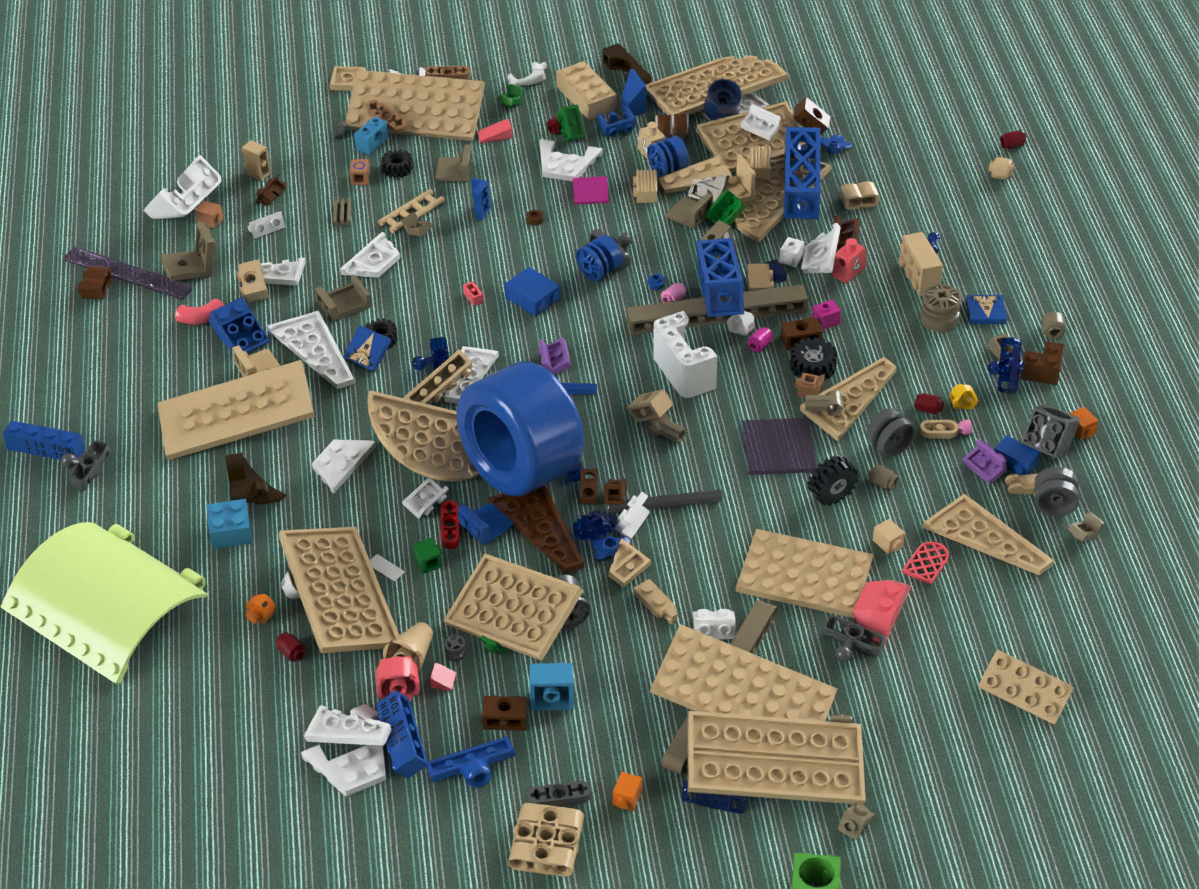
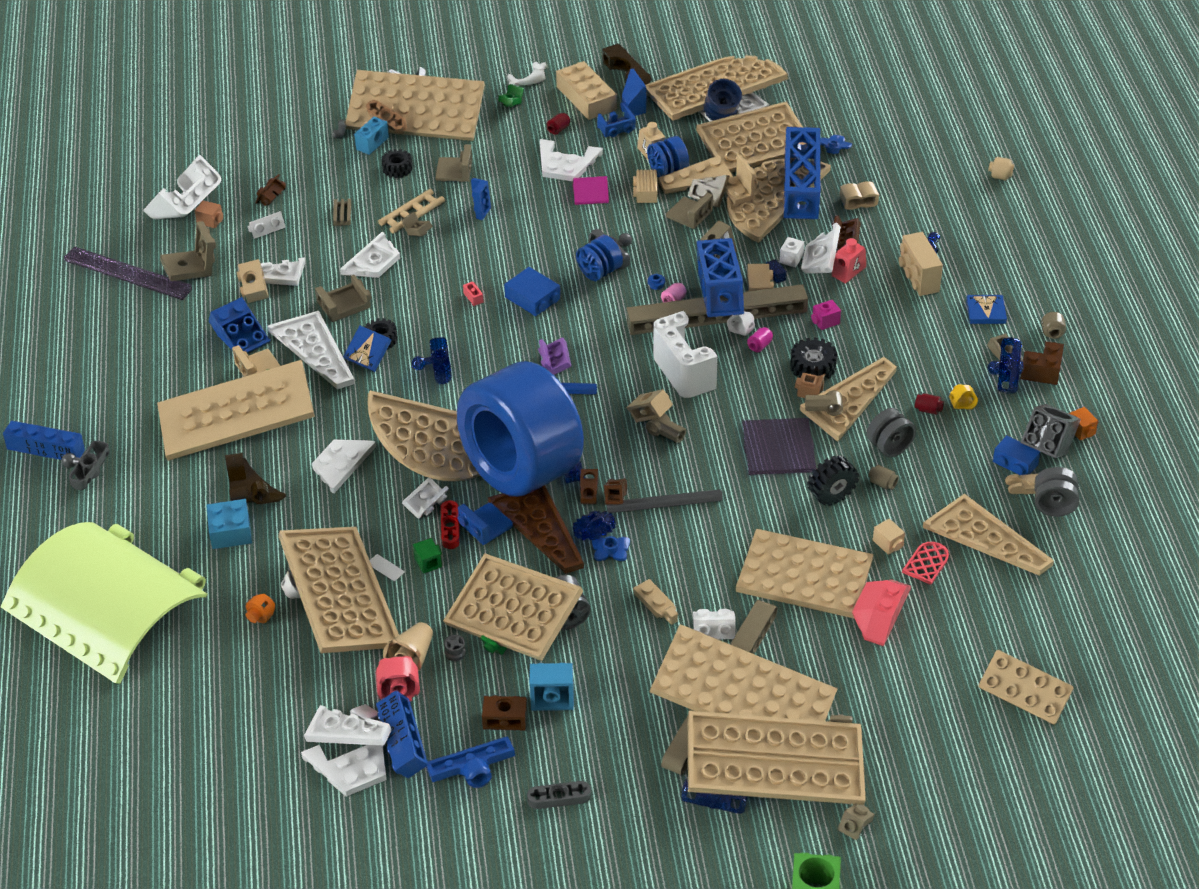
reddish brown brick [78,266,112,299] -> none
coral cylinder [175,299,224,325] -> none
tan brick [242,140,271,181] -> none
dark red brick [276,632,306,662] -> none
tan tile [329,66,366,91] -> none
nougat brick [350,159,370,185] -> none
tan brick [403,349,472,405] -> none
medium nougat beam [425,66,471,80] -> none
slope [430,663,457,691] -> none
white wing [444,346,499,404] -> none
coral slope [477,119,513,143] -> none
tan connector [508,803,584,877] -> none
reddish brown tile [526,210,543,225] -> none
green bracket [557,104,586,142] -> none
tan wing [609,539,651,588] -> none
orange brick [613,772,642,811] -> none
white bracket [614,492,650,540] -> none
reddish brown brick [655,114,689,138] -> none
green bracket [704,189,747,226] -> none
white bracket [740,104,781,141] -> none
tan brick [747,146,771,180] -> none
reddish brown brick [780,317,823,351] -> none
reddish brown brick [793,97,830,135] -> none
dark grey piece [823,615,885,662] -> none
tan plate [920,420,959,439] -> none
dark tan wheel [921,284,961,332] -> none
bright pink hinge [958,419,972,435] -> none
medium lavender bracket [962,439,1007,485] -> none
dark red brick [1000,130,1026,149] -> none
dark tan bracket [1068,512,1104,541] -> none

